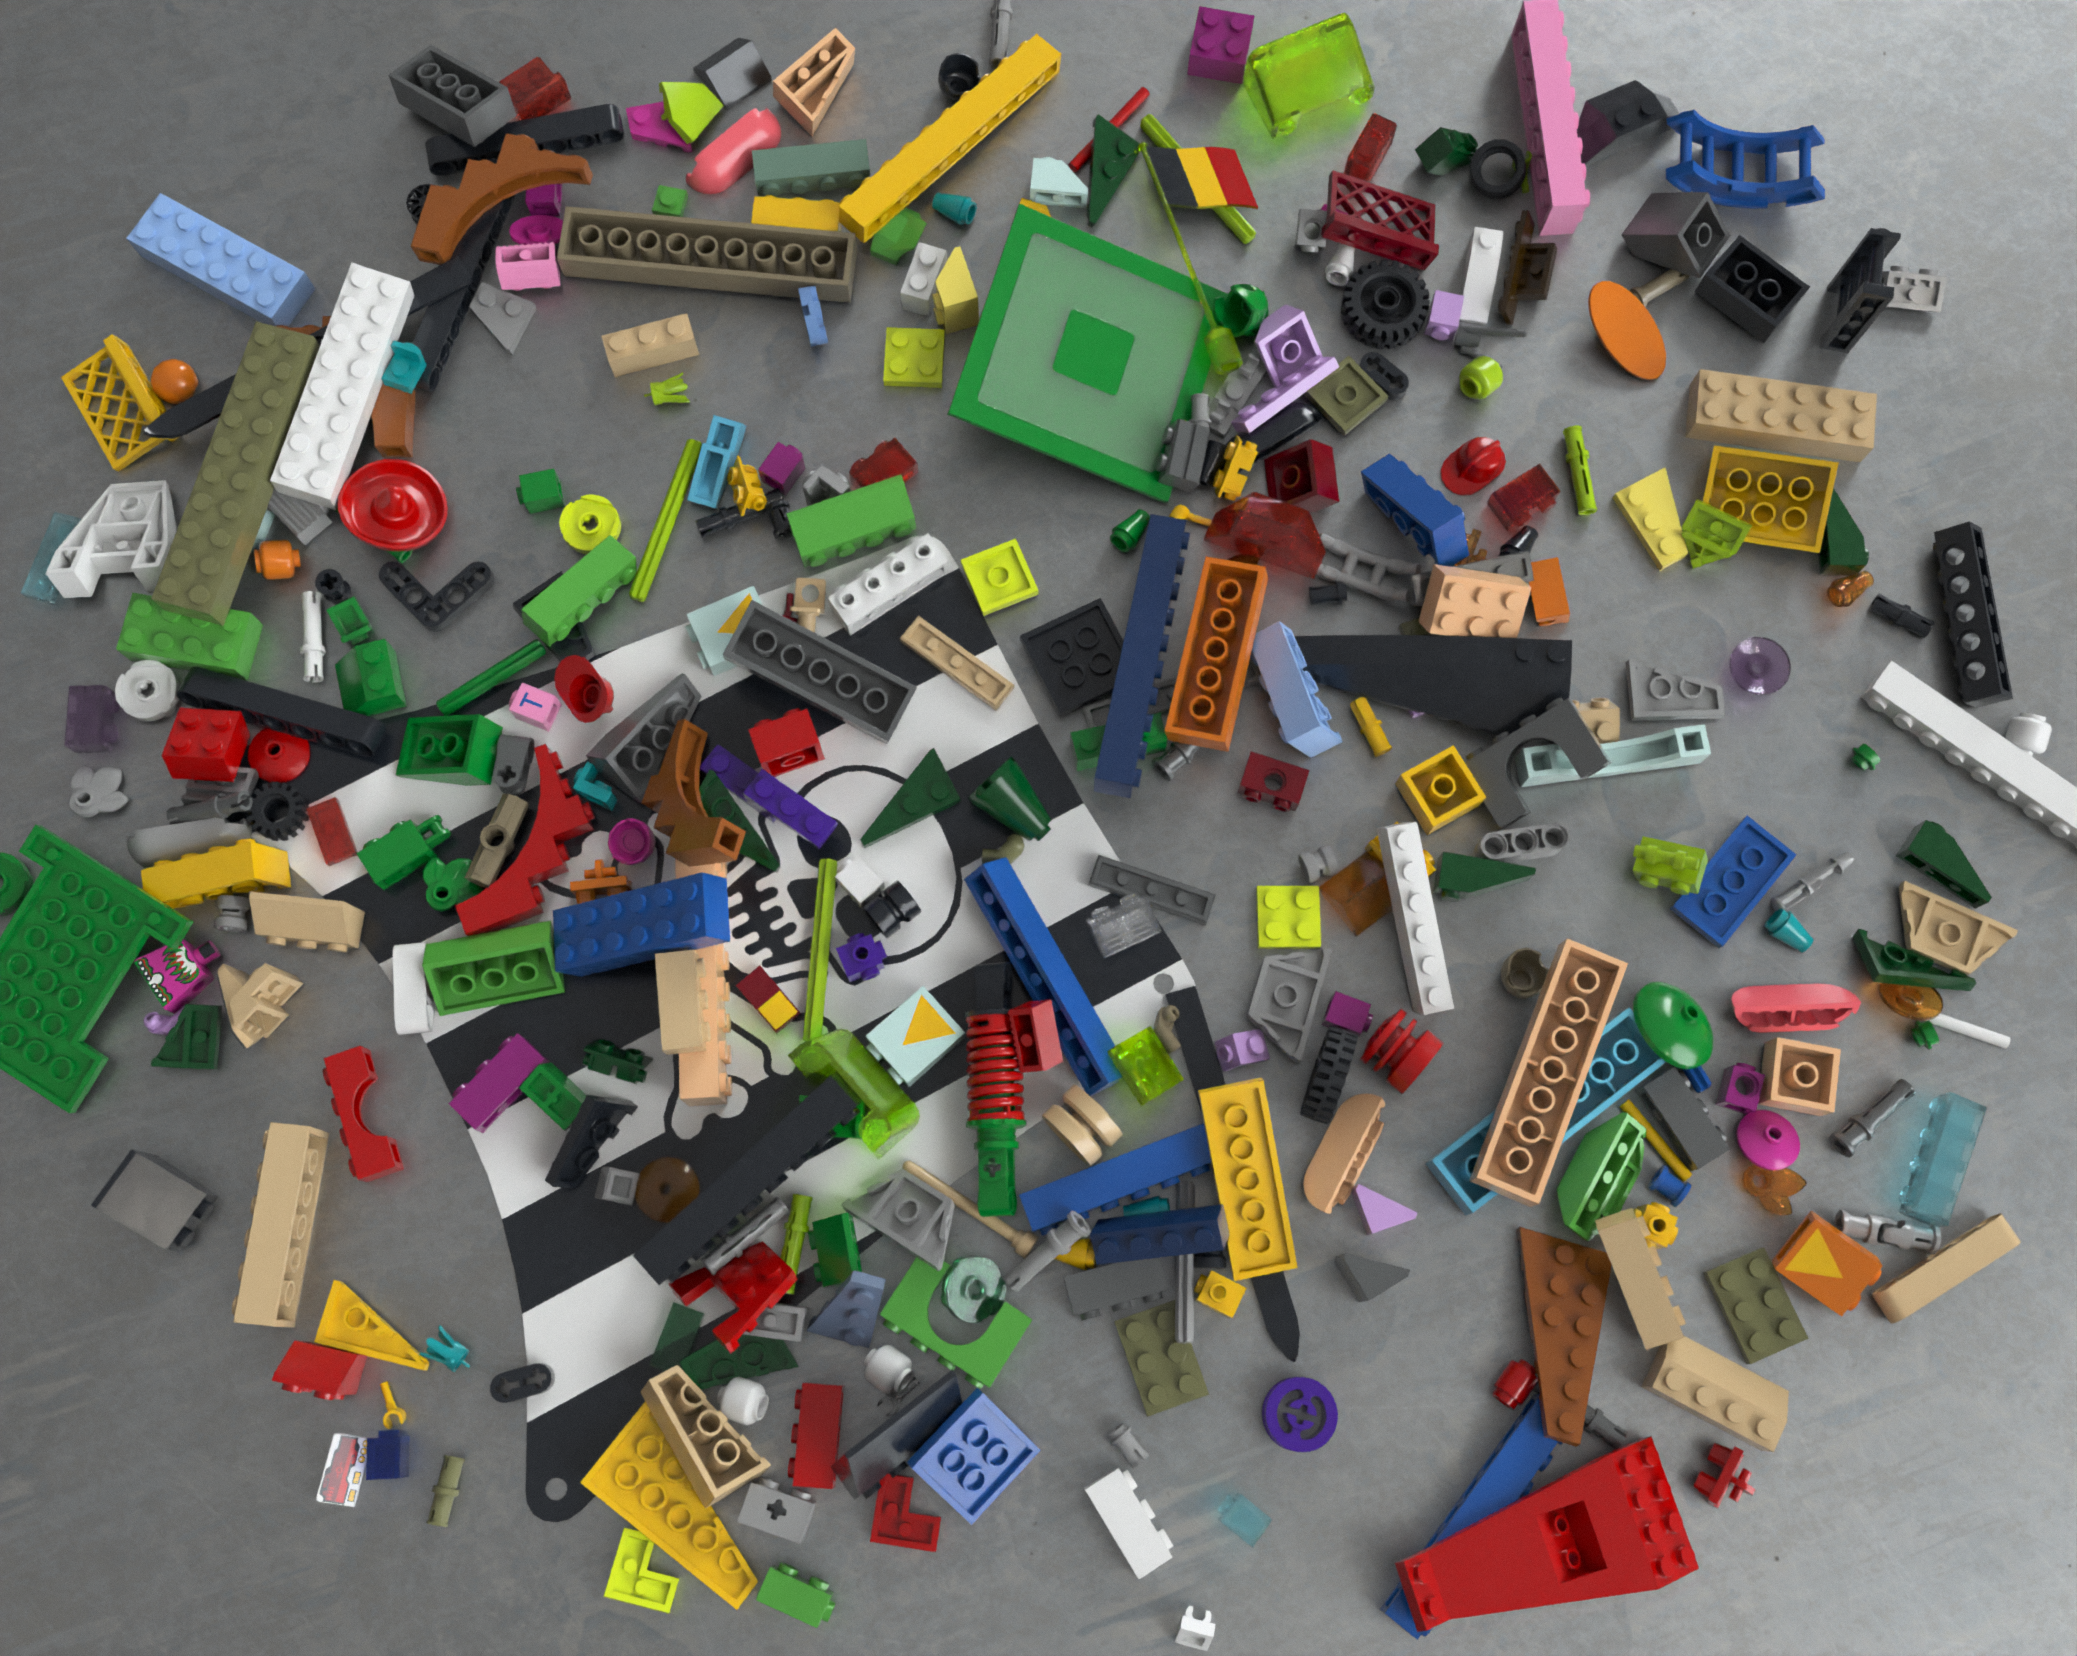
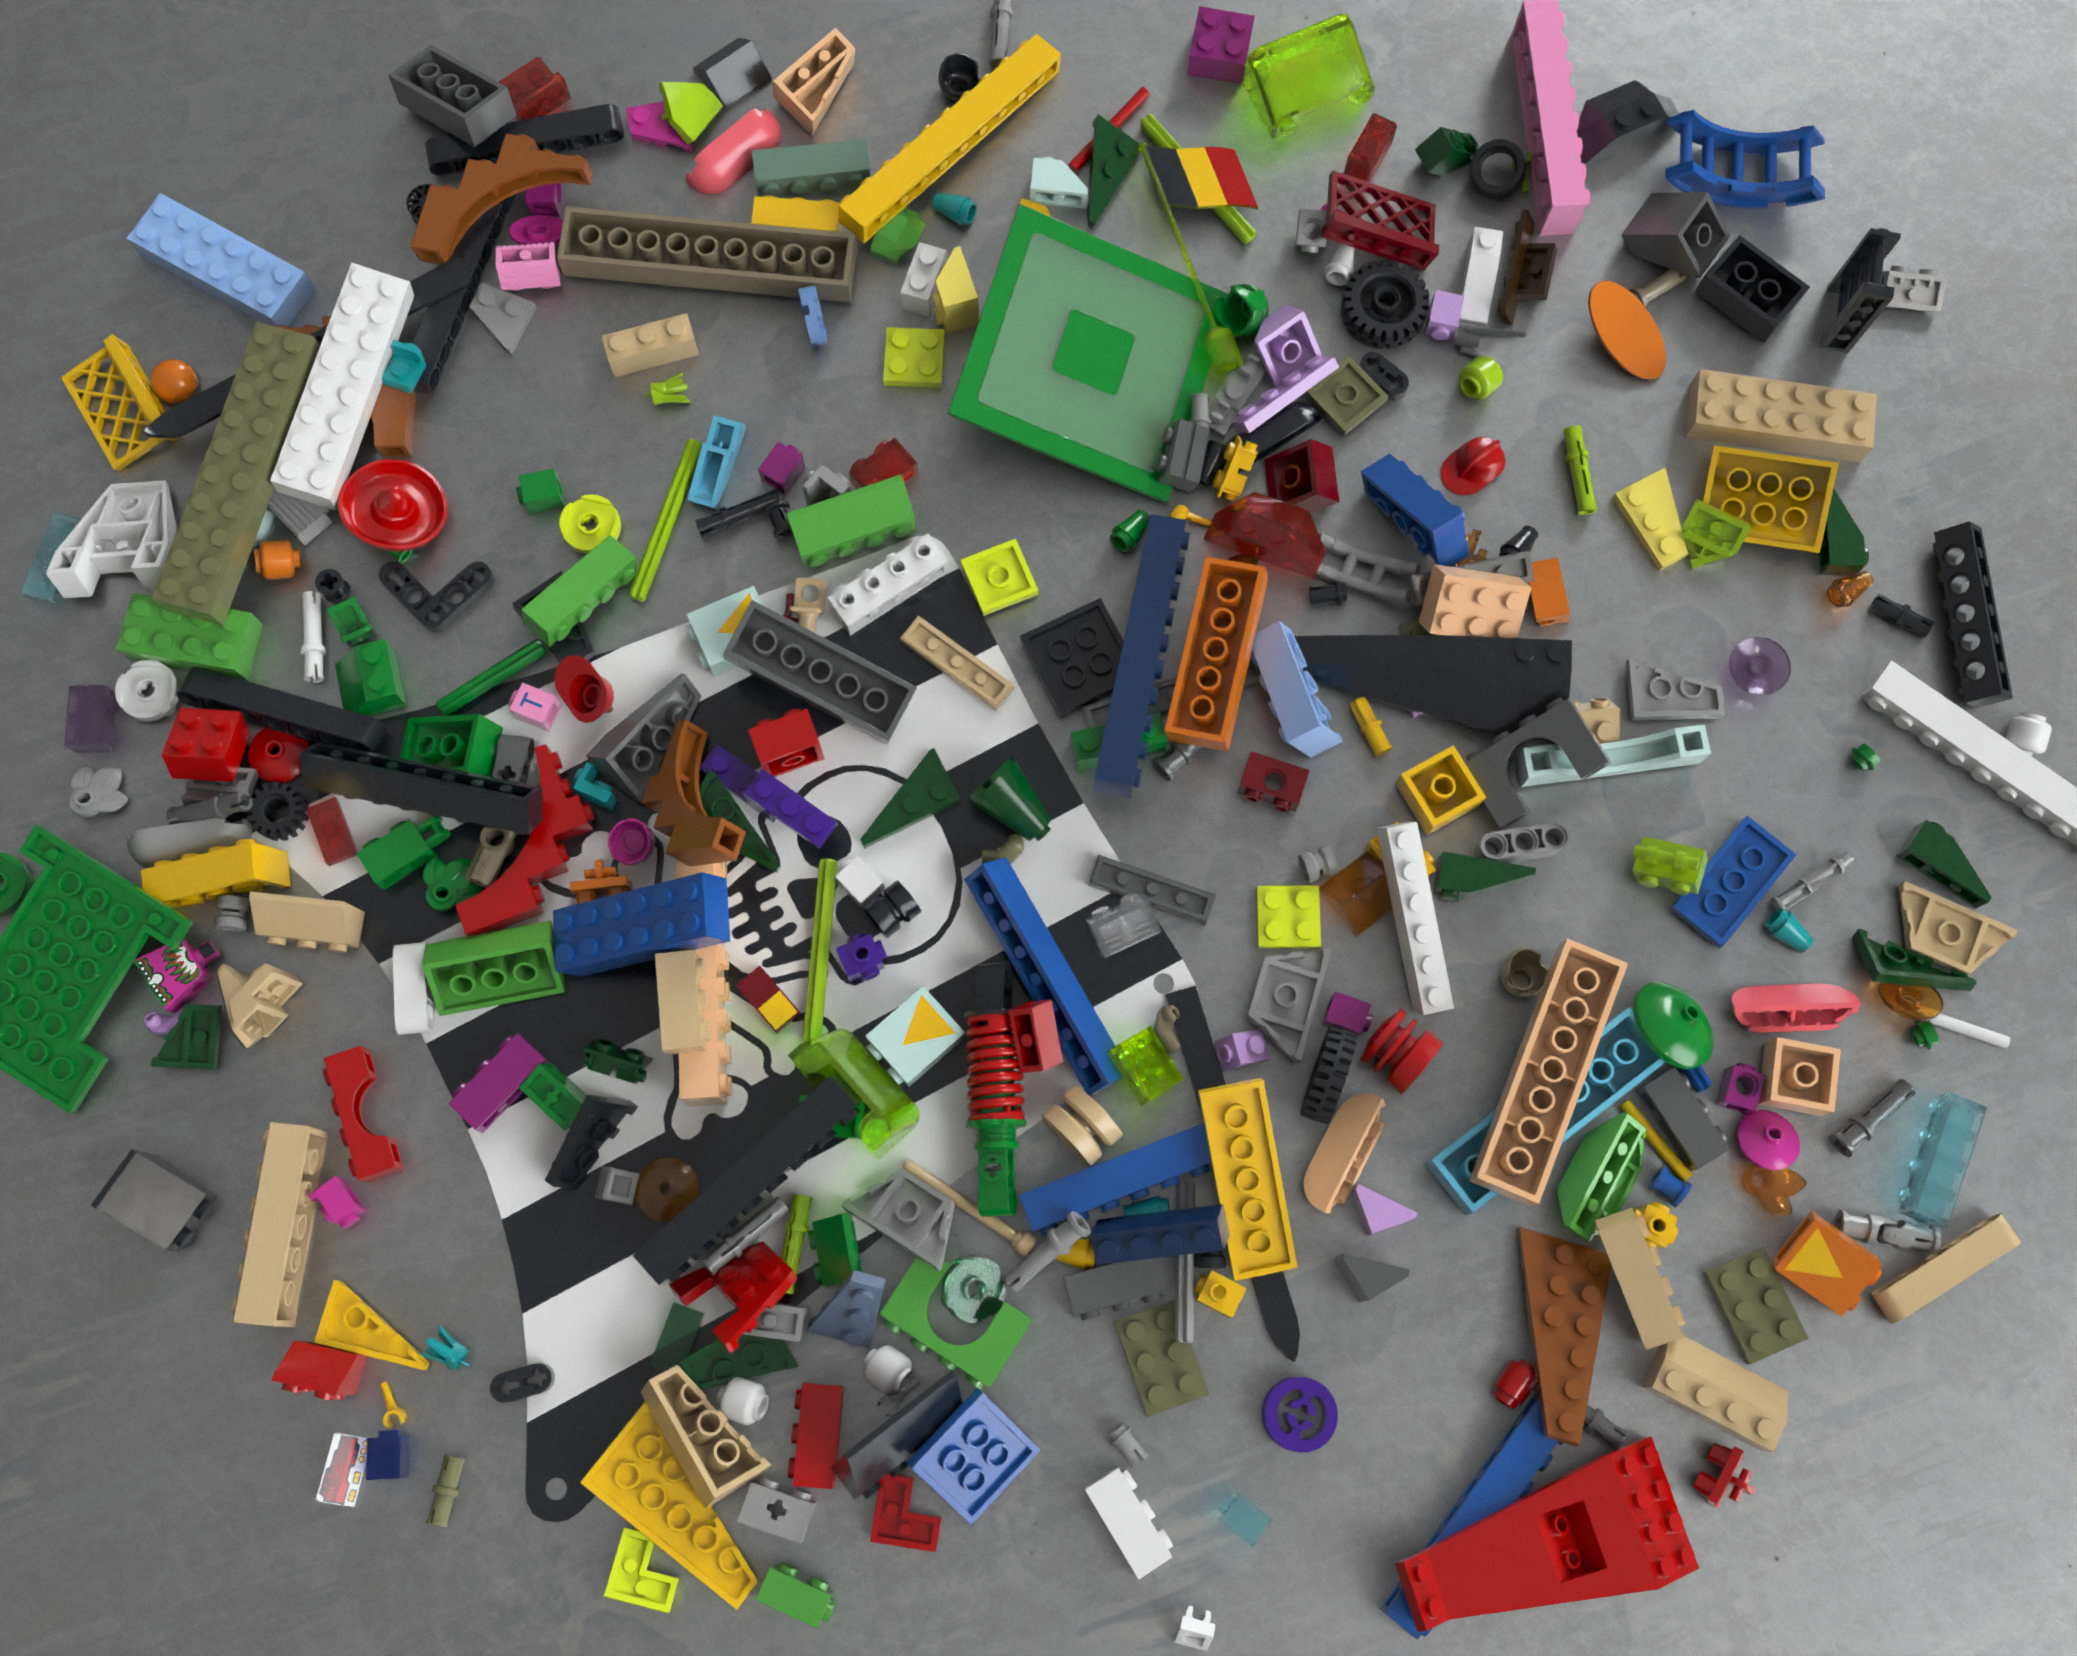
bright green plate [652,185,688,217] -> none
yellow hinge [727,456,767,516] -> none
clear red brick [1487,463,1561,531] -> none
none -> black brick [300,741,543,835]
none -> dark pink brick [308,1176,366,1230]

